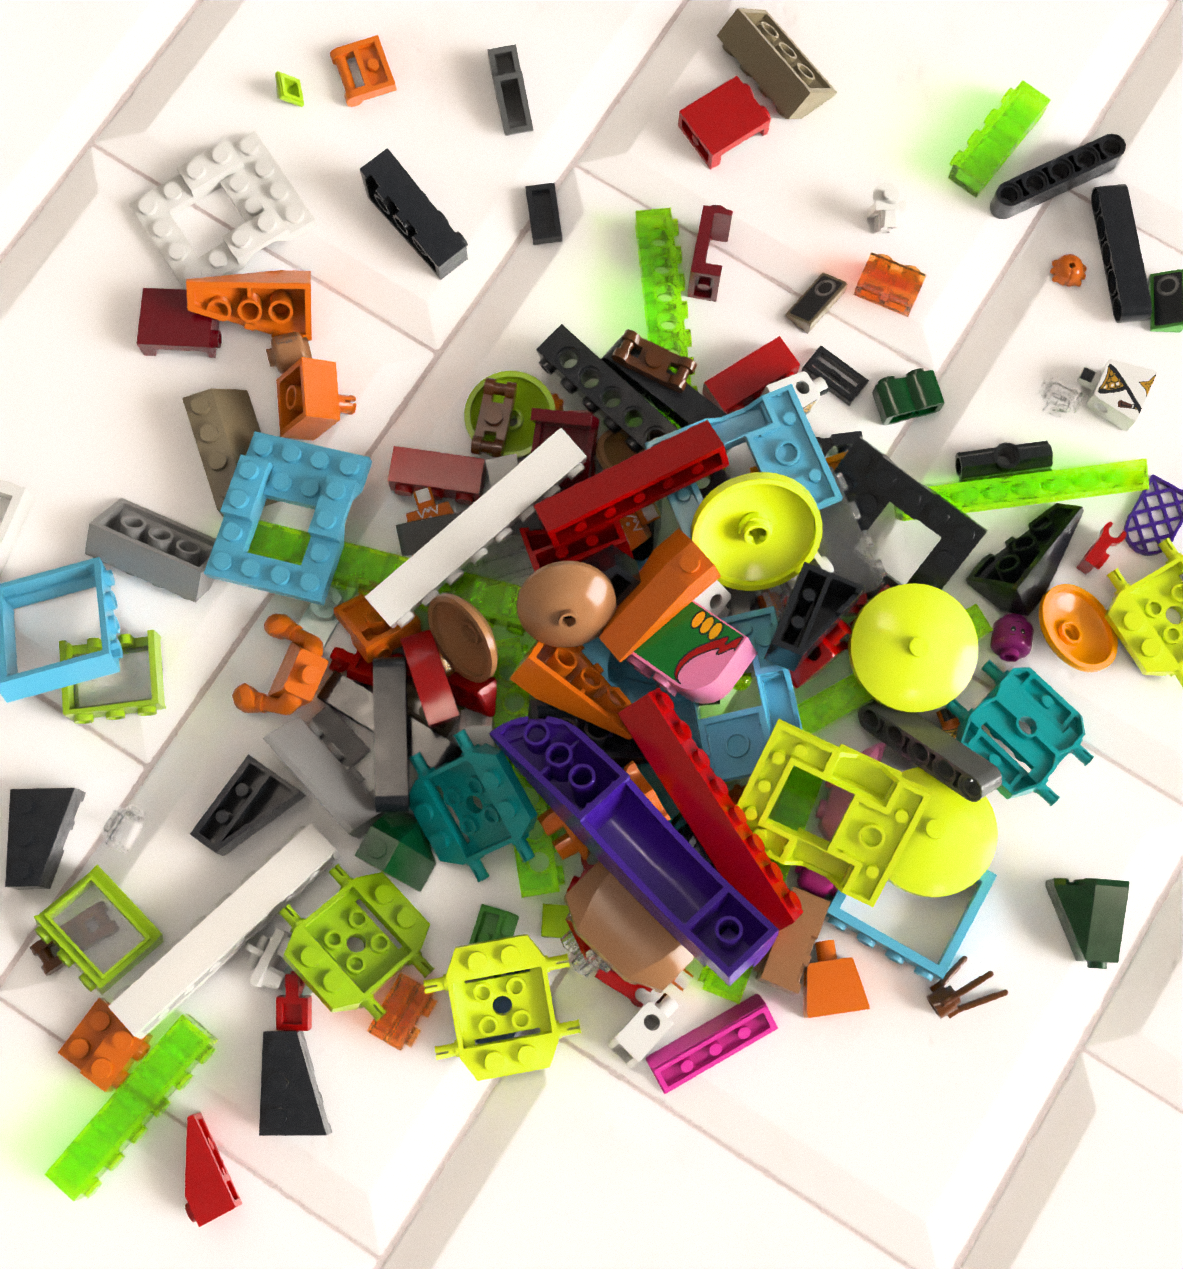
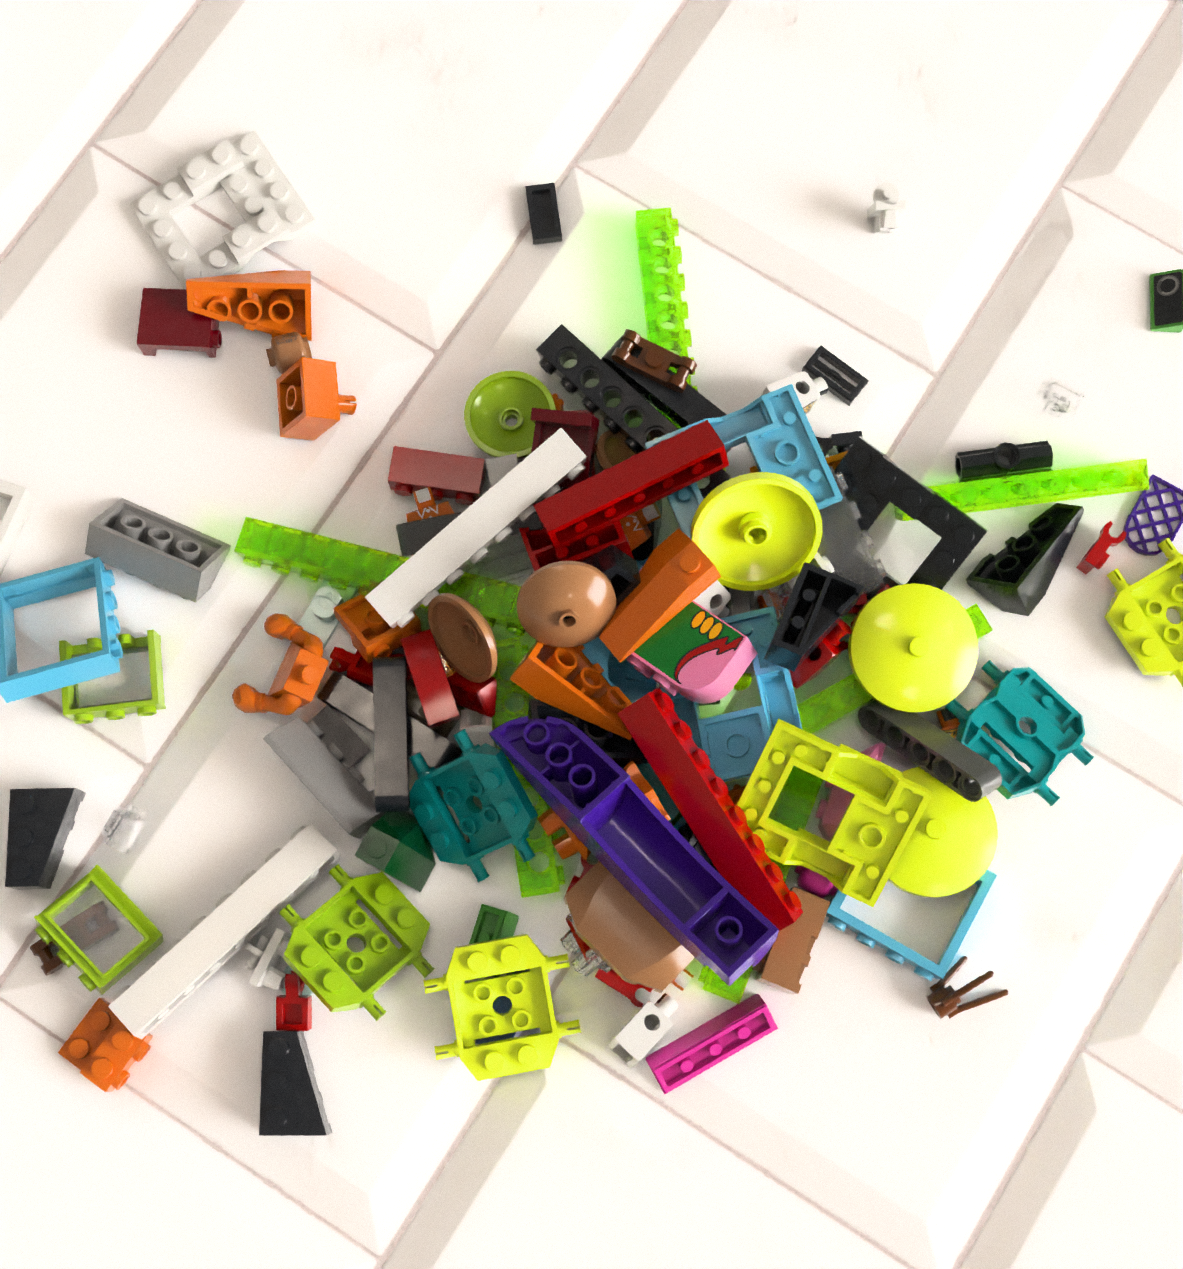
clear neon green brick [44,1014,219,1202] -> none
dark tan slope [182,388,280,518] -> none
red slope [185,1112,243,1227] -> none
black wedge [190,754,307,856] -> none
medium azure piece [204,431,372,606] -> none
lime slope [275,71,304,107] -> none
orange plate [330,35,397,107] -> none
black wedge [359,148,468,280] -> none
clear orange brick [367,972,438,1051] -> none
reddish brown plate [471,378,518,458] -> none
dark grey slope [487,44,534,136] -> none
lime slope [541,903,574,939] -> none
red panel [678,76,771,170] -> none
dark red panel [687,205,733,302] -> none
red brick [702,336,800,414] -> none
dark tan slope [716,8,837,119] -> none
slope [785,272,848,334] -> none
orange torso [803,939,870,1018] -> none
clear orange hinge [853,252,927,317] -> none
dark green brick [872,368,945,426] -> none
clear neon green brick [948,80,1051,198] -> none
black beam [989,133,1126,220] -> none
magenta head [990,613,1034,662] -> none
light orange dish [1039,584,1118,672] -> none
dark green slope [1045,878,1130,970] -> none
orange animal [1050,254,1087,287] -> none
white torso [1076,359,1157,432] -> none
black beam [1091,184,1152,323] -> none

